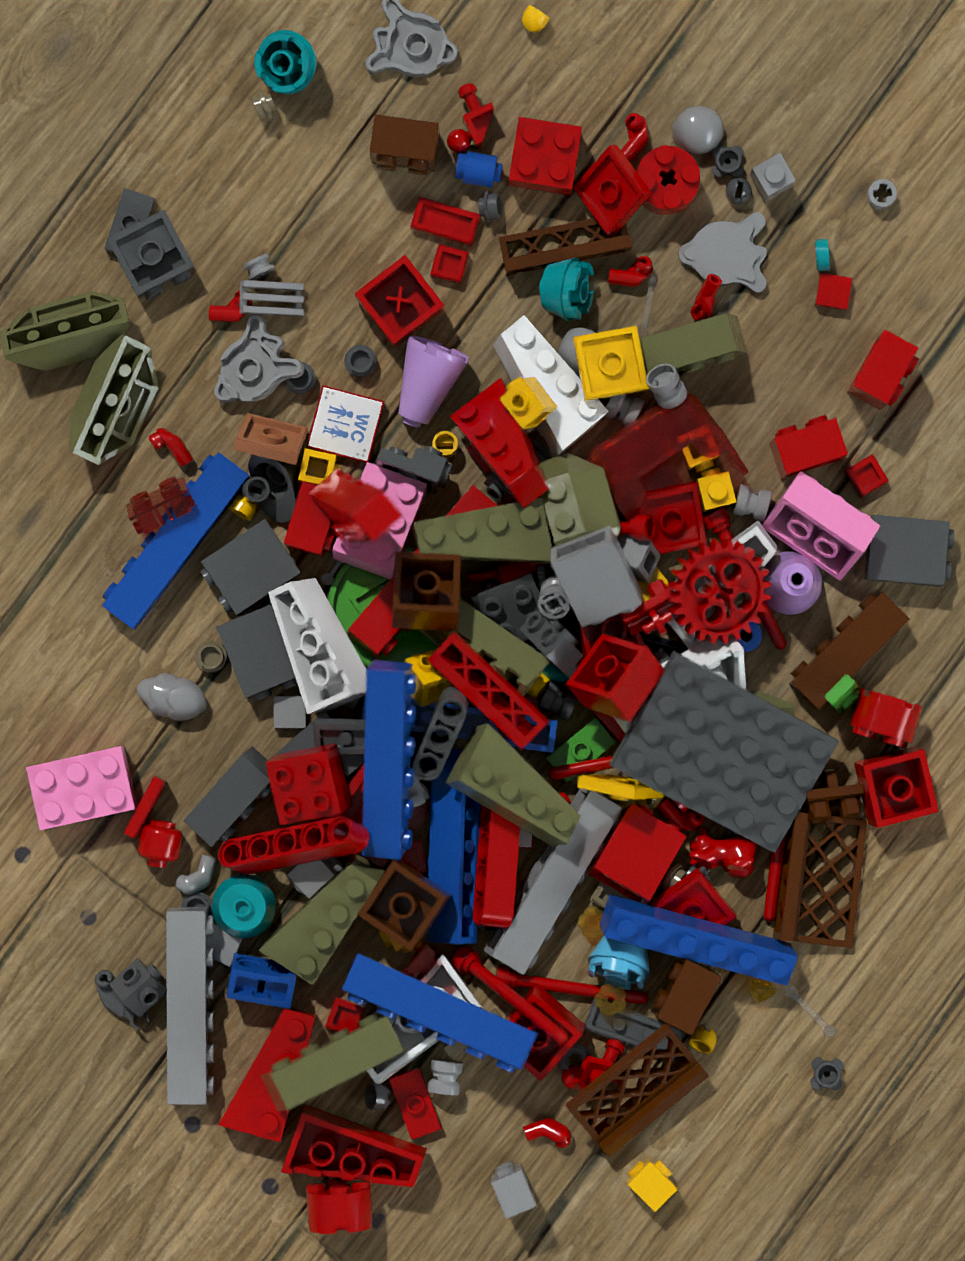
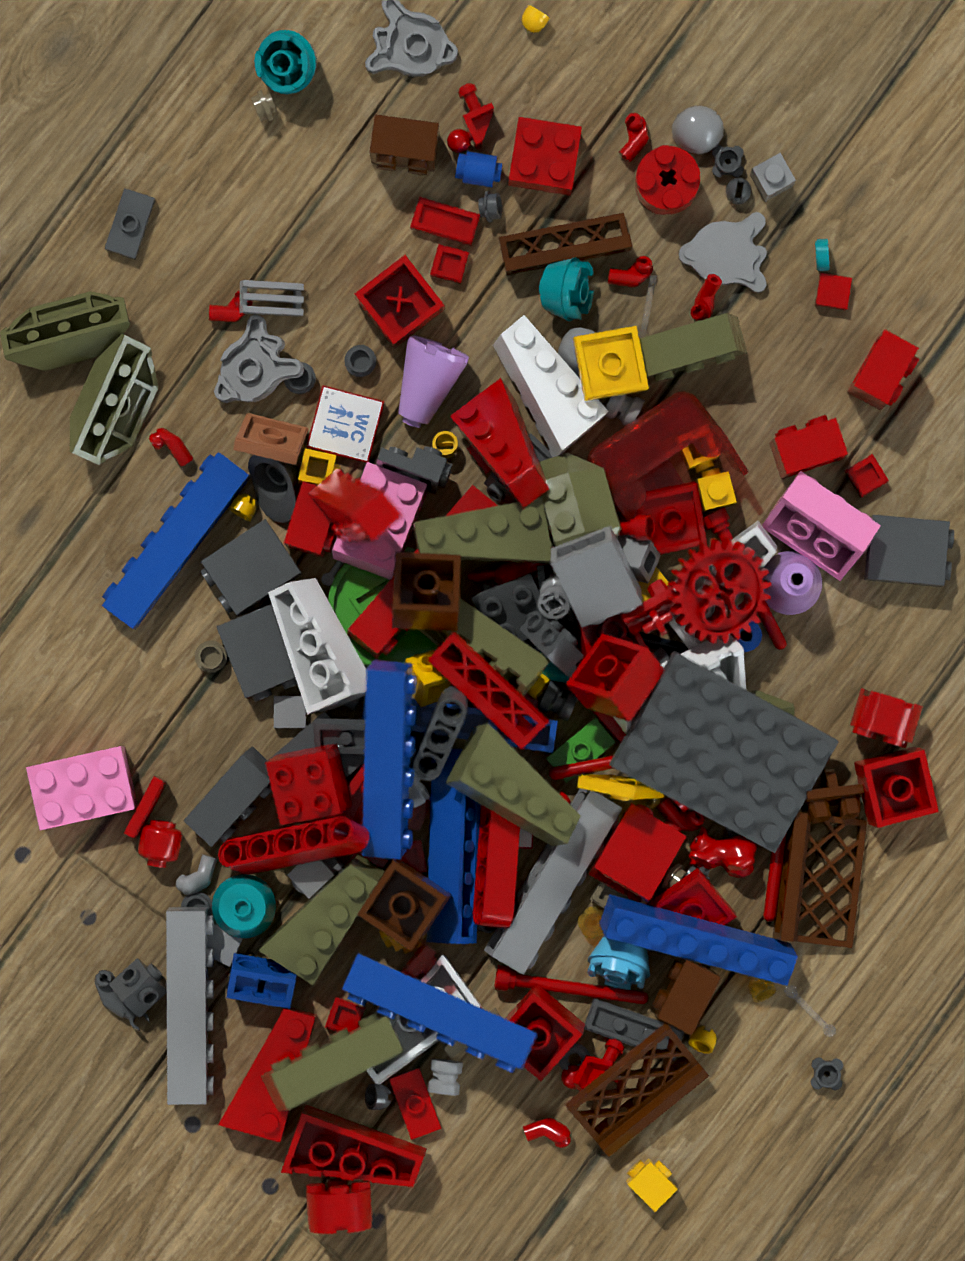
dark grey plate [107,210,195,300] -> none
clear red hinge [126,476,196,535] -> none
light grey arm [137,673,207,721] -> none
dark grey hinge [242,476,270,503] -> none
light grey bush [243,254,275,281] -> none
red piece [451,945,568,1043] -> none
light grey brick [491,1161,536,1219] -> none
yellow brick [500,377,558,429] -> none
red tile [573,145,652,236] -> none
clear yellow plate [595,984,626,1016] -> none
light grey wheel [646,363,687,409] -> none
light grey wheel [733,483,772,522] -> none
reddish brown brick [789,592,910,710] -> none
bright green plate [825,674,860,716] -> none
light grey bush [867,179,897,210] -> none

